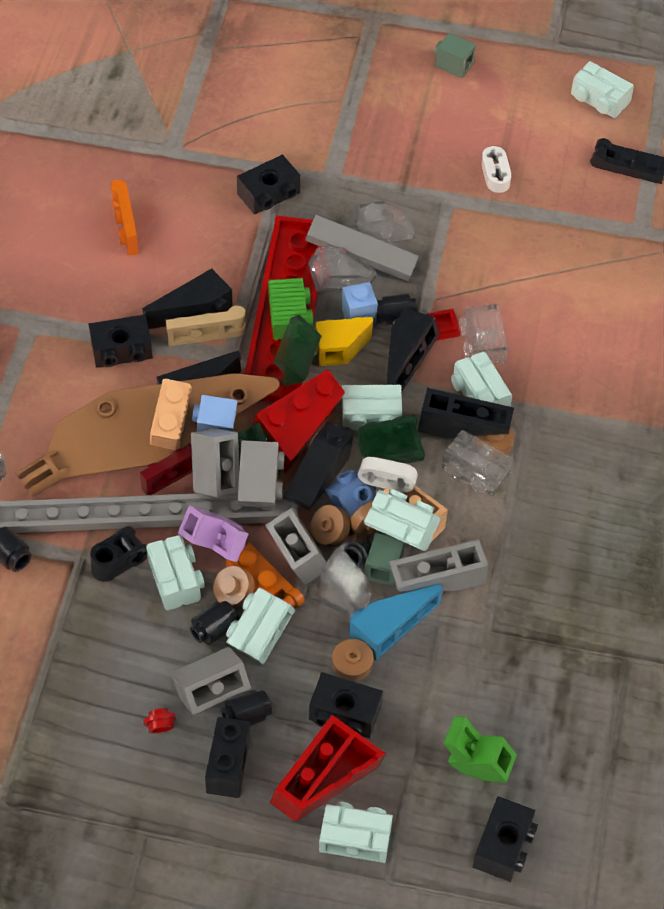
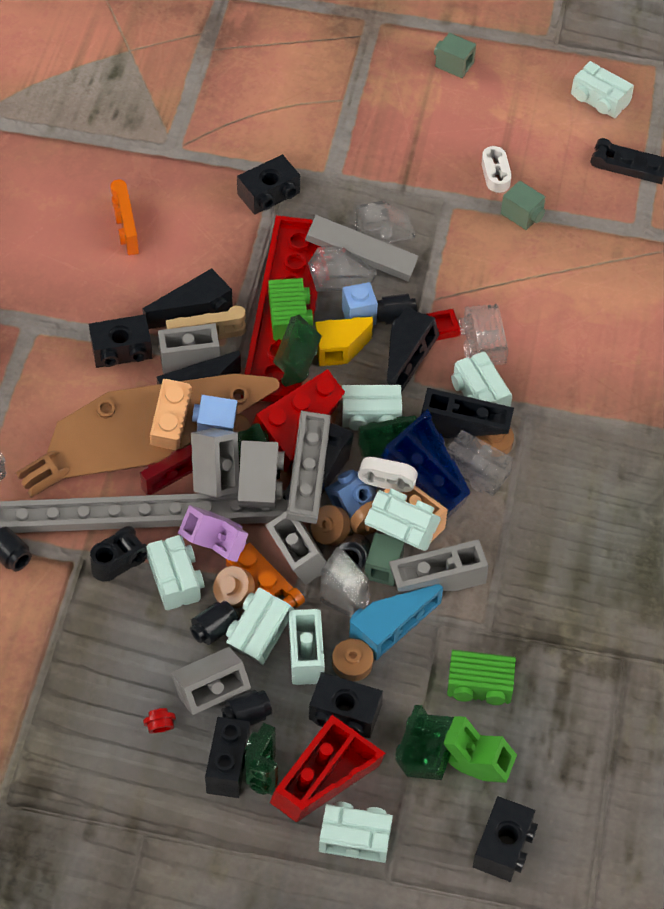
none -> light grey brick [158,323,220,374]
none -> clear green bracket [245,722,278,795]
none -> light grey tile [286,410,331,524]
none -> light aqua brick [289,609,325,685]
none -> clear blue wedge [381,409,471,519]
none -> clear green bracket [395,705,454,781]
none -> bright green brick [447,649,516,705]
none -> sand green brick [501,181,546,230]

